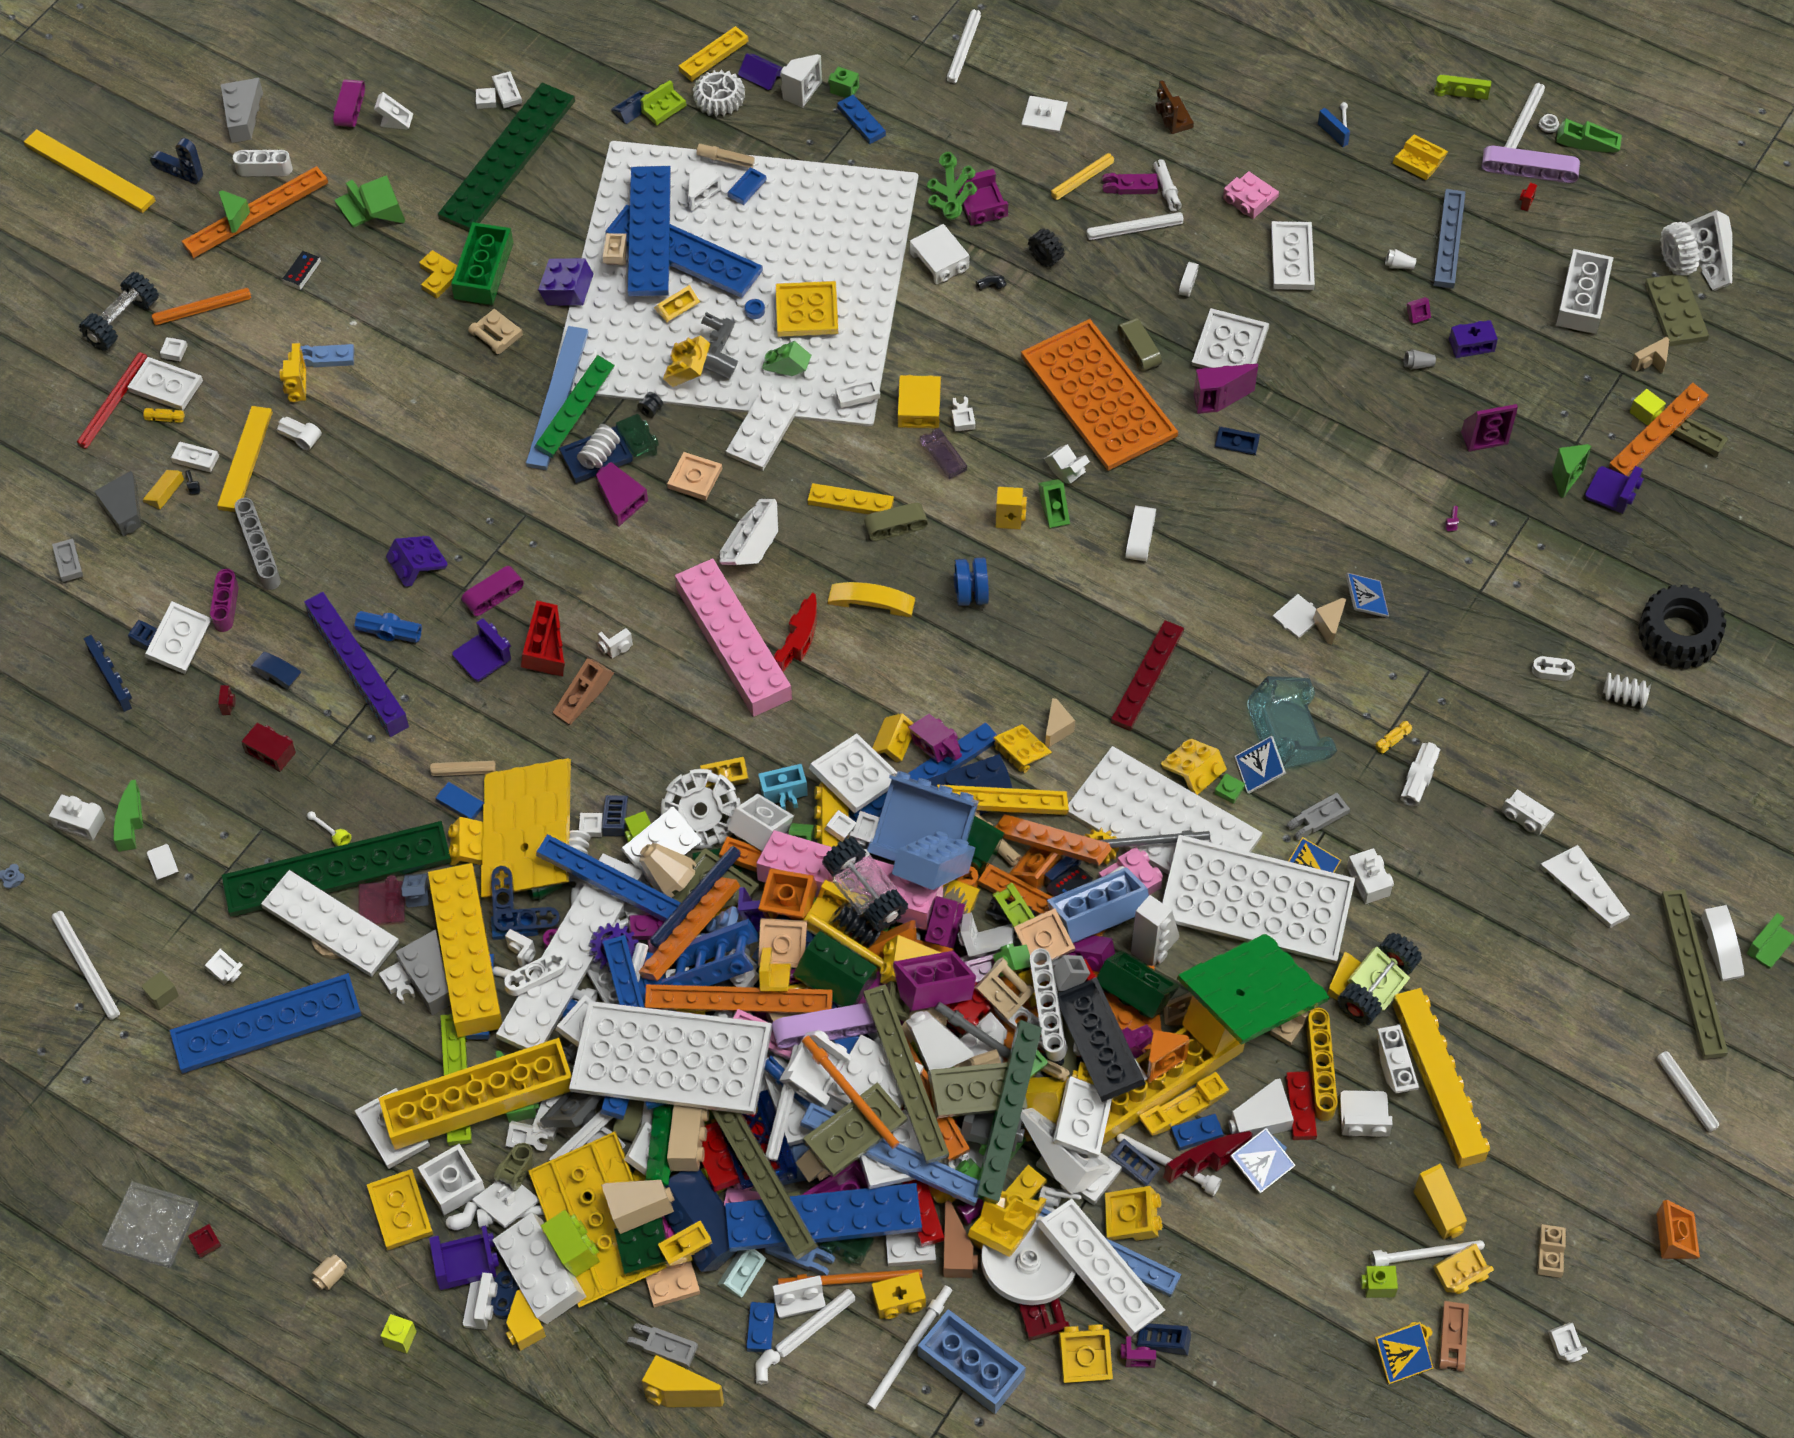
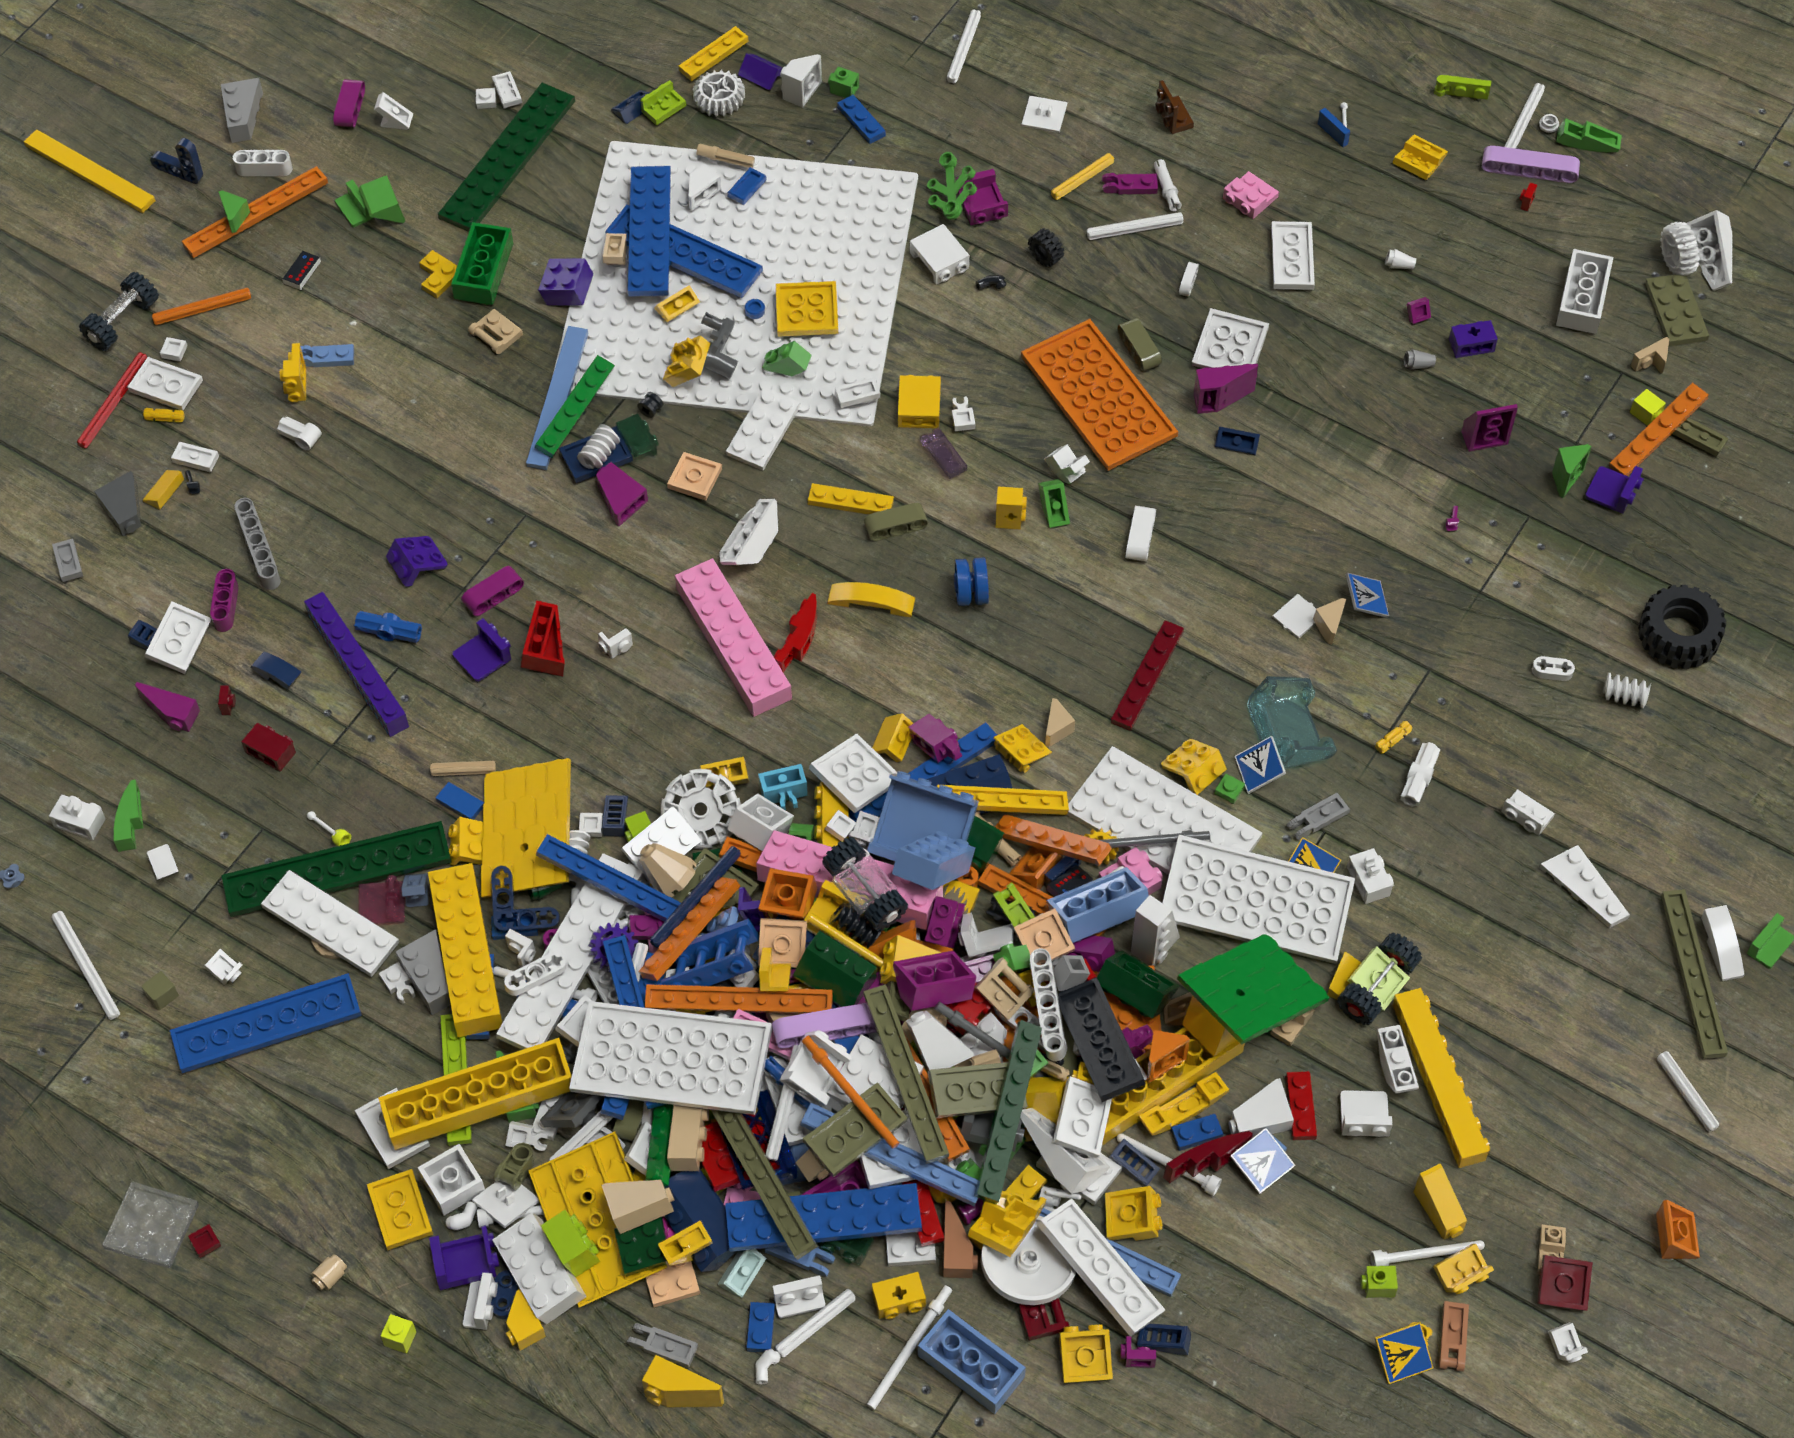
dark blue plate [84,635,132,712] -> none
yellow tile [217,406,273,512] -> none
nougat slope [553,658,614,725] -> none
orange bar [778,1269,923,1285] -> none
yellow beam [1306,1008,1337,1121] -> none
sand blue plate [1434,189,1465,288] -> none
none -> magenta slope [135,682,200,732]
none -> dark red plate [1537,1255,1593,1311]

